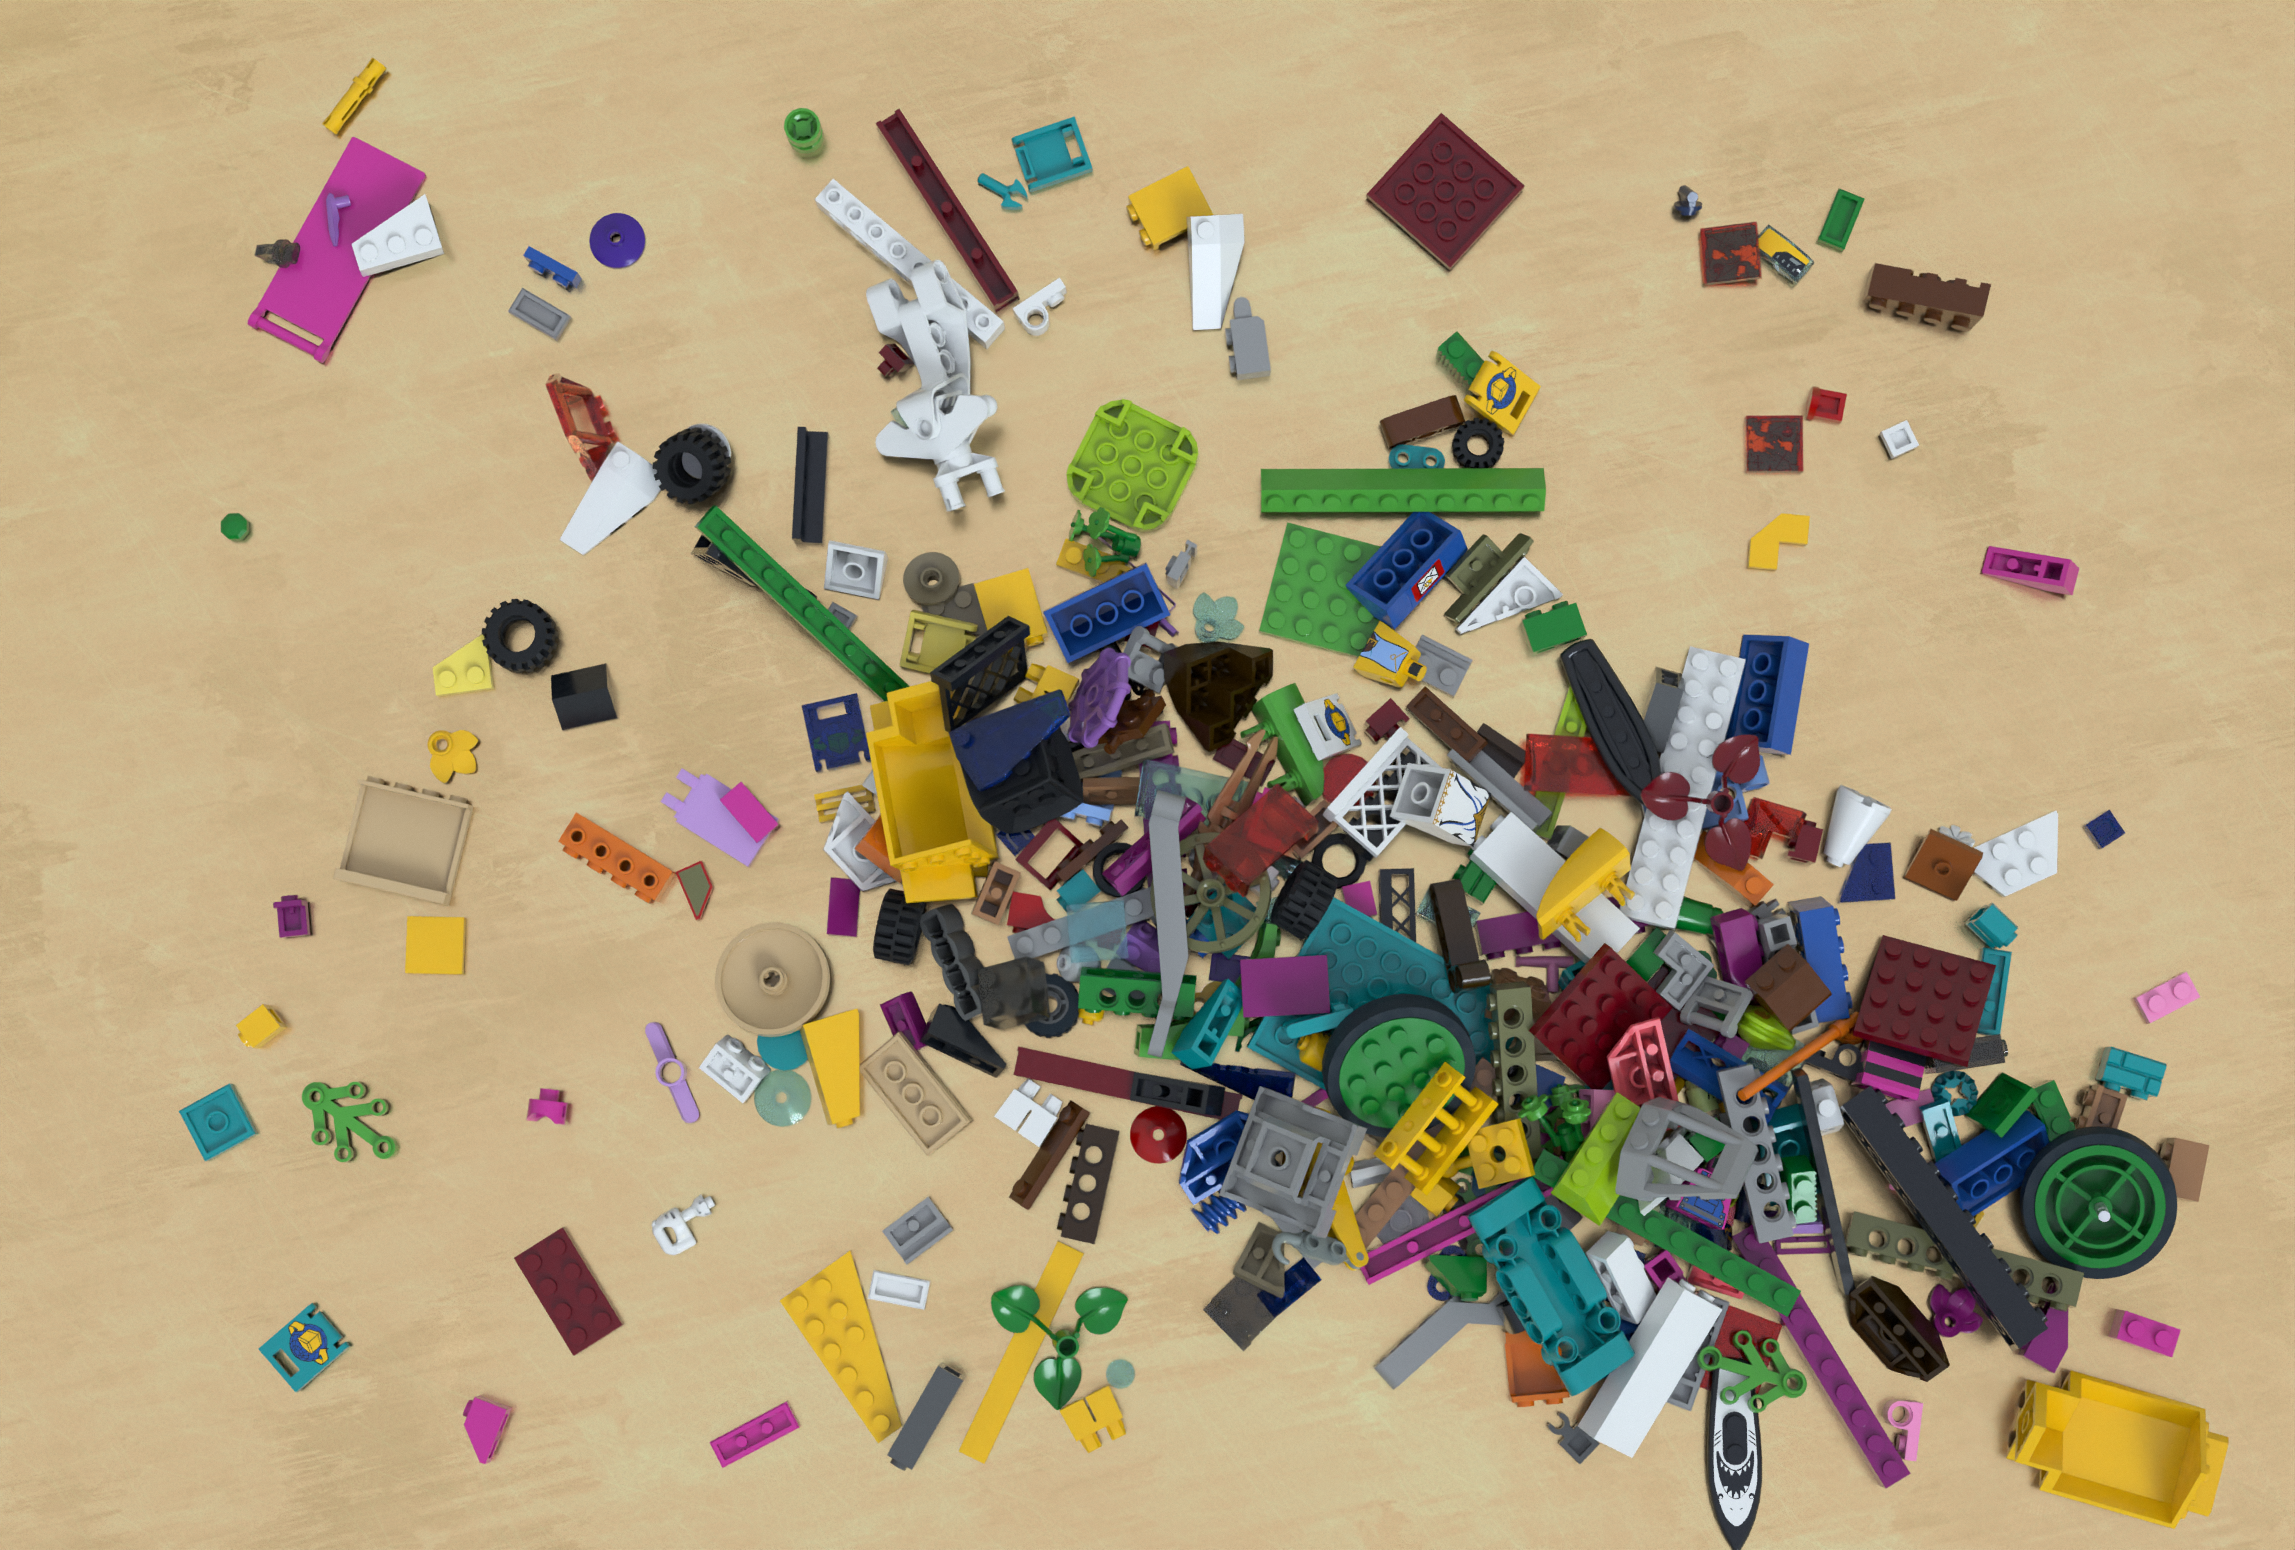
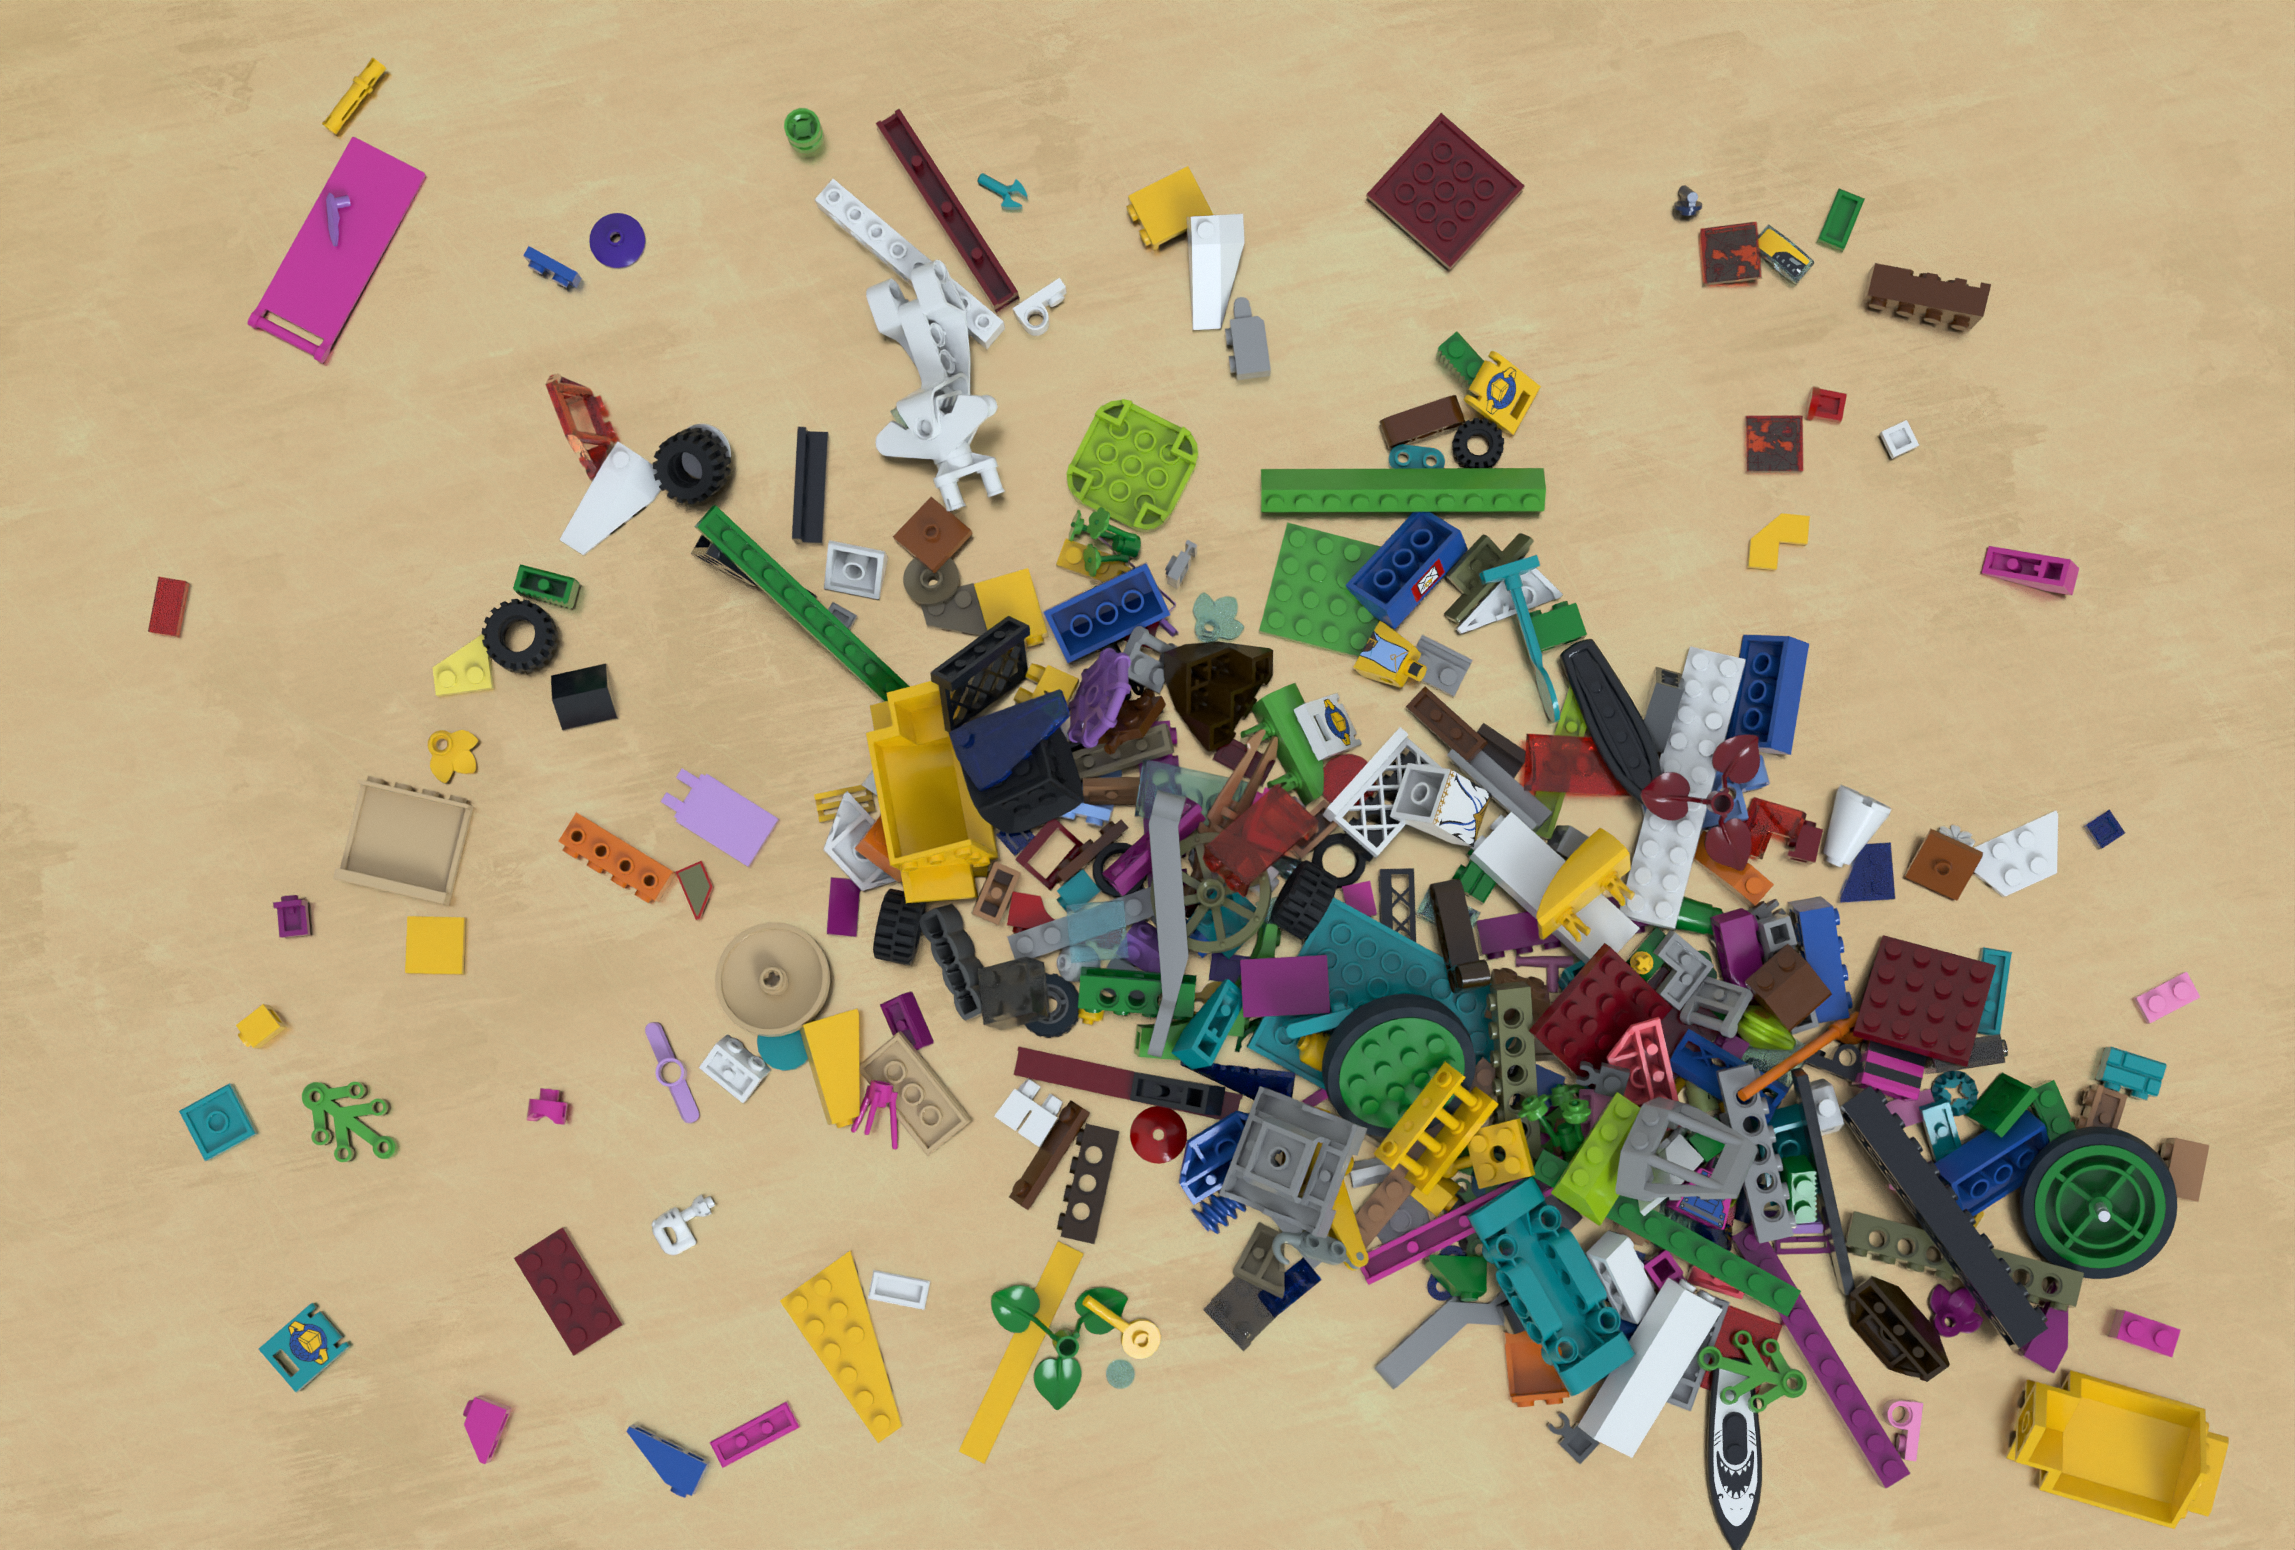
green tile [221,513,250,541] -> none
clear smoke piece [255,239,300,268] -> none
white wedge [352,194,444,277] -> none
light grey tile [508,288,572,341] -> none
dark pink tile [720,782,779,843] -> none
clear light blue dish [754,1070,811,1127] -> none
clear blue container [801,693,871,772] -> none
dark red tile [877,343,914,376] -> none
light grey plate [882,1196,953,1265] -> none
dark grey slope [887,1363,966,1471] -> none
light yellow container [899,610,978,673] -> none
black slope [919,1003,1006,1078] -> none
teal container [1011,116,1093,192] -> none
yellow hips [1060,1384,1126,1453] -> none
dark red brick [1364,698,1410,743] -> none
teal brick [1966,903,2018,949] -> none
none -> clear red tile [148,577,189,637]
none -> green brick [513,564,580,609]
none -> blue slope [626,1424,710,1498]
none -> dark pink plant [851,1080,898,1150]
none -> dark orange plate [893,497,973,574]
none -> yellow piece [1082,1295,1161,1359]
none -> teal piece [1479,555,1560,723]
none -> dark grey plate [1576,1061,1630,1097]
none -> yellow axle [1630,951,1653,974]

